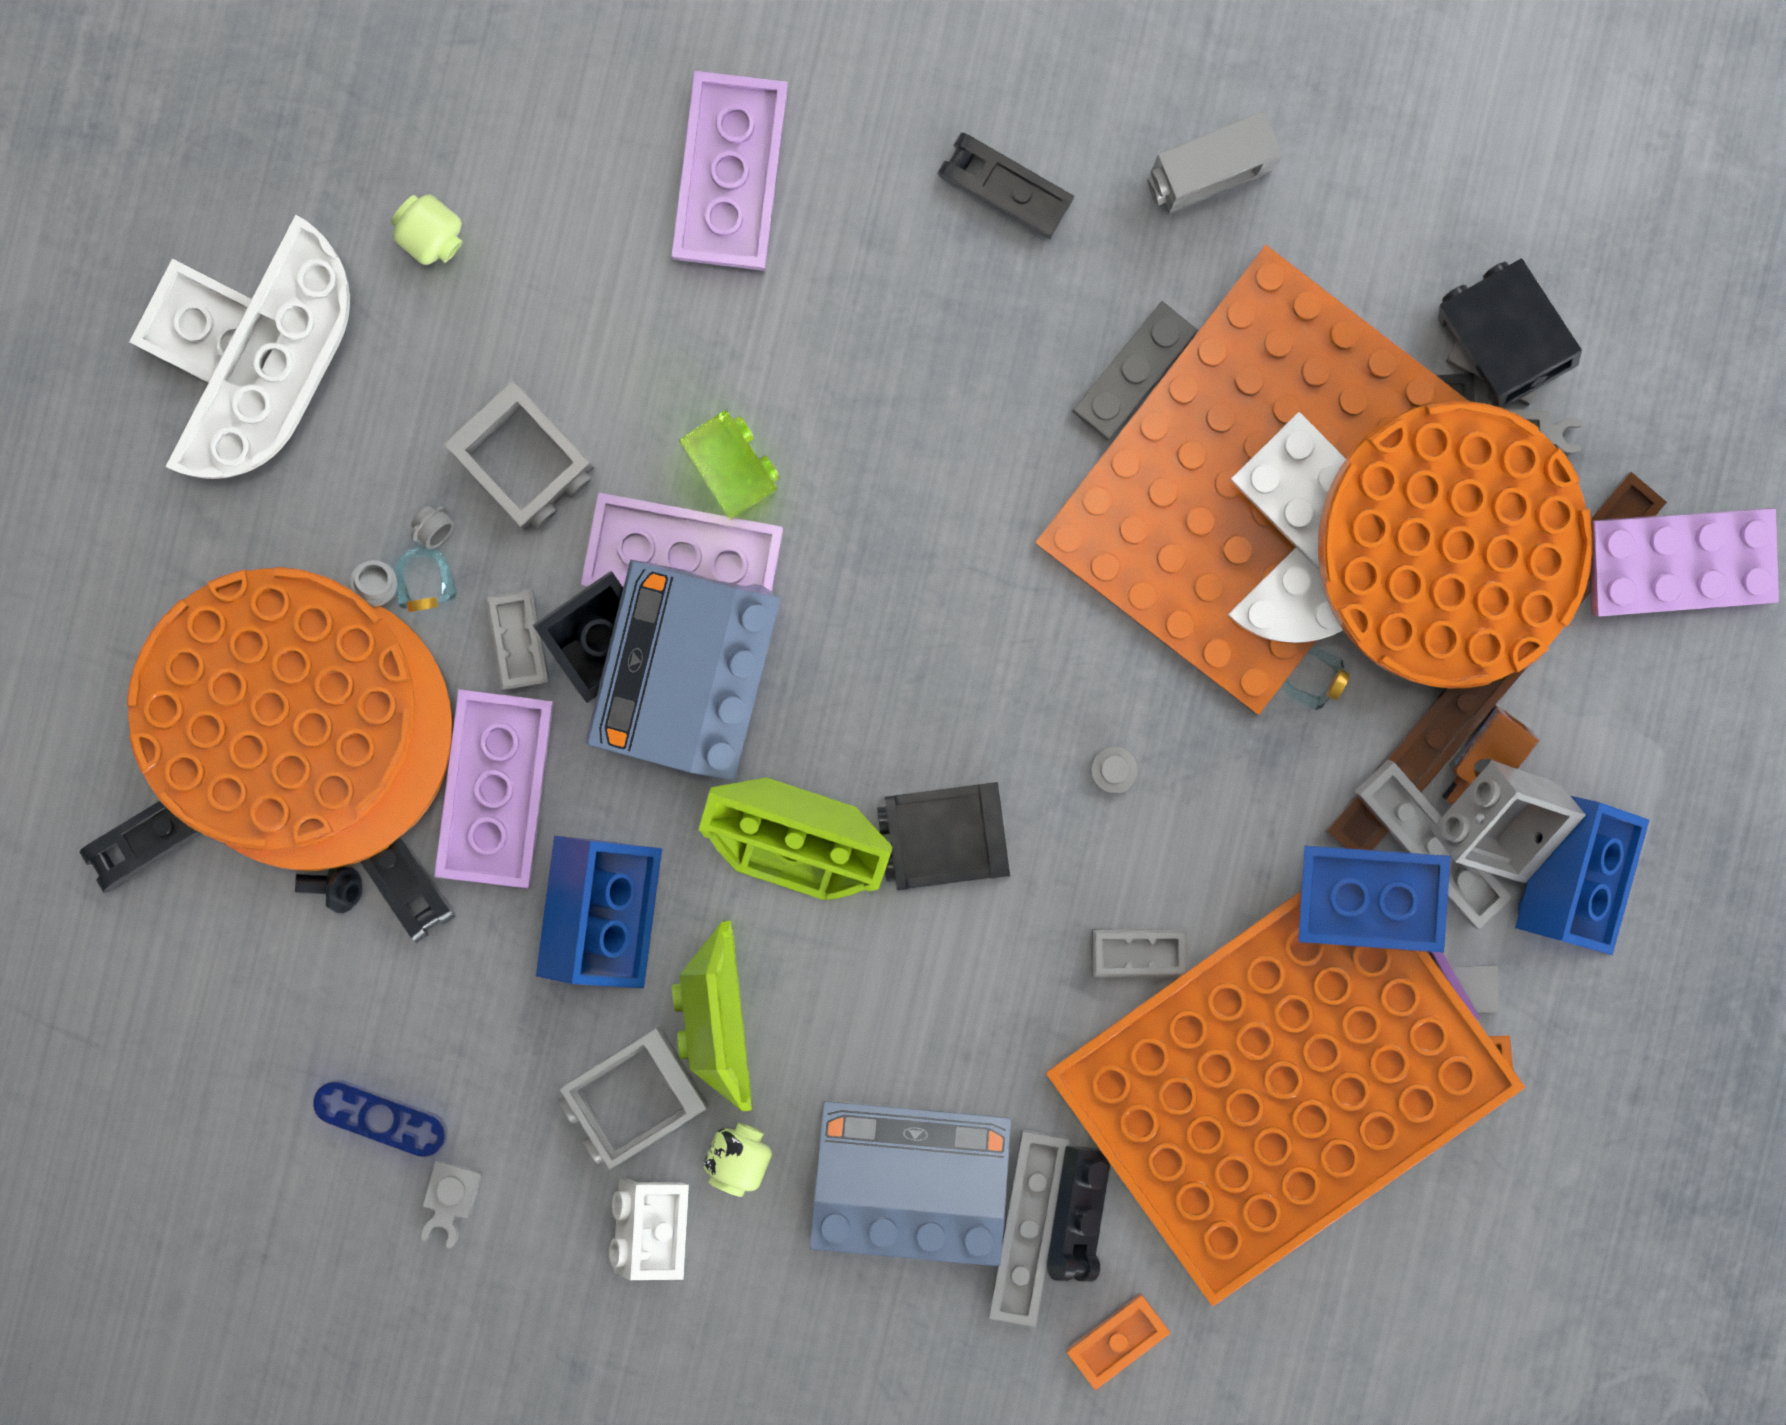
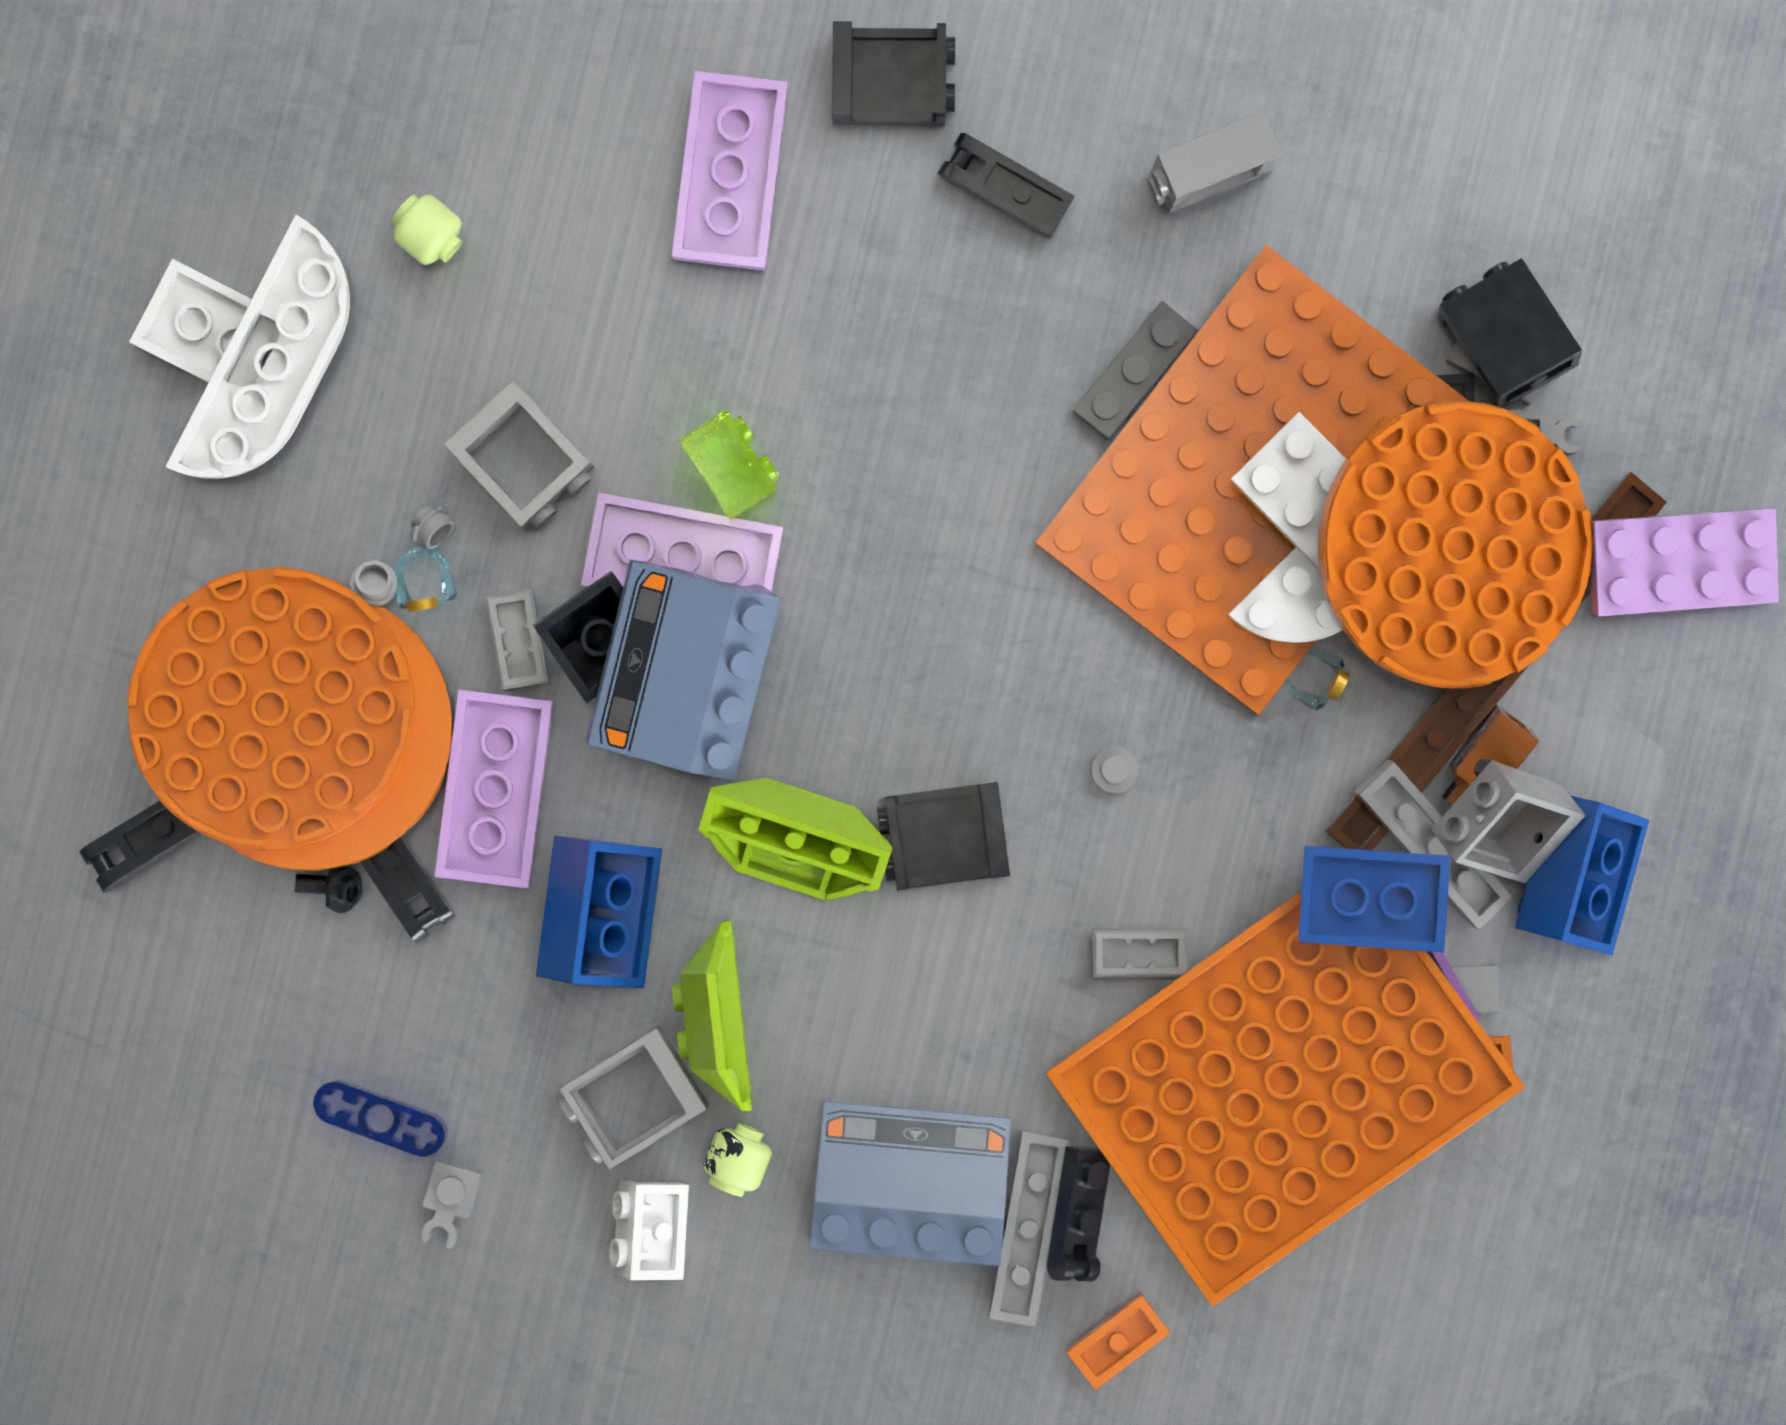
none -> black panel [832,21,955,126]

